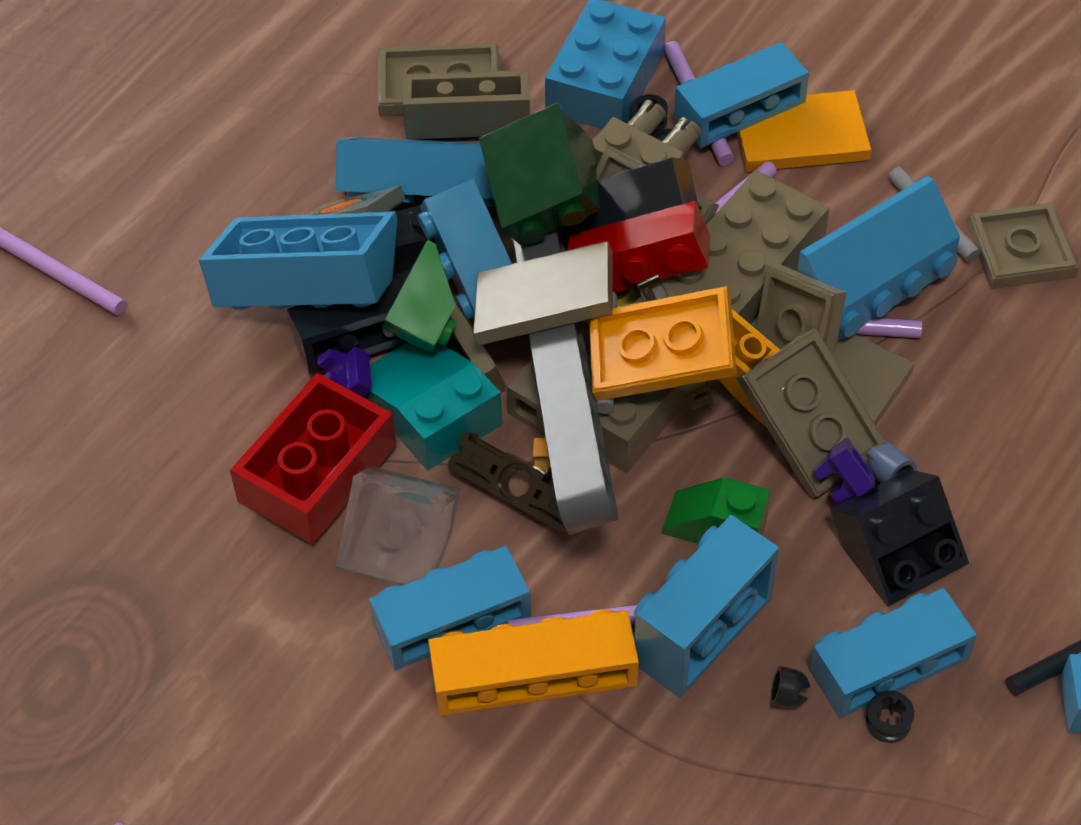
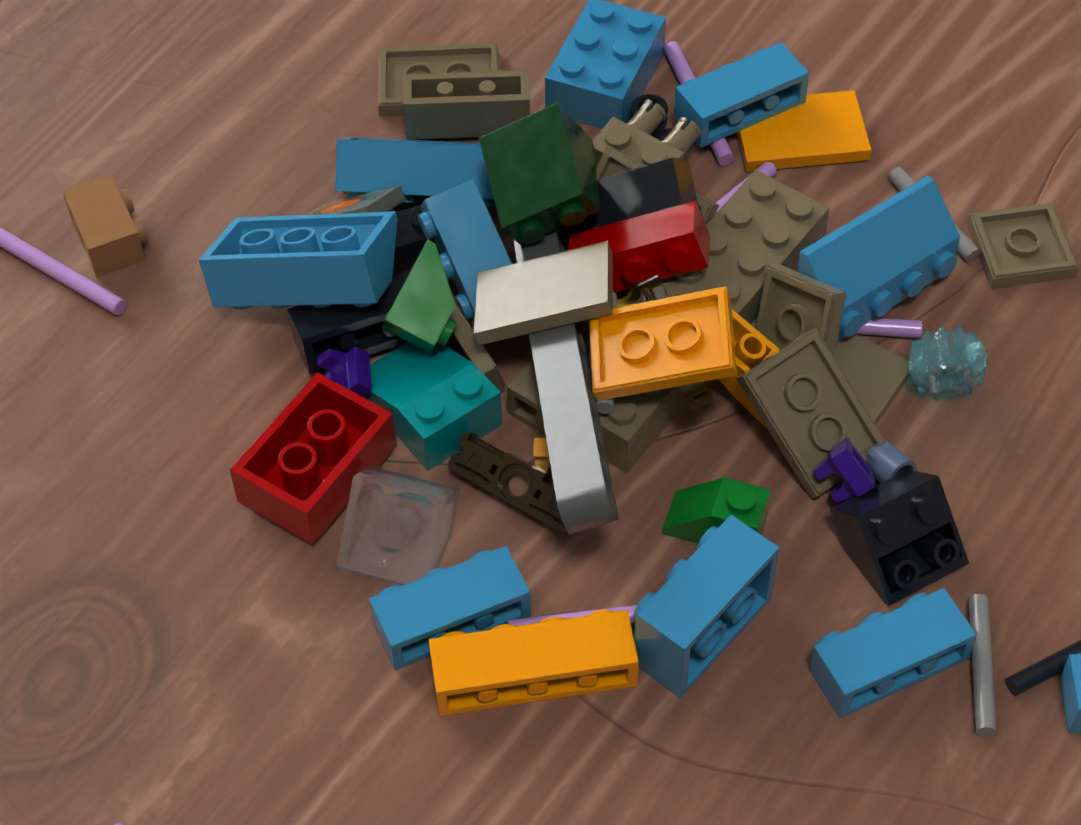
black hinge [770,666,810,709] -> none
black bush [865,690,915,743] -> none
none -> medium nougat brick [62,174,148,278]
none -> clear light blue gear [907,325,988,400]
none -> light grey bar [969,594,997,737]

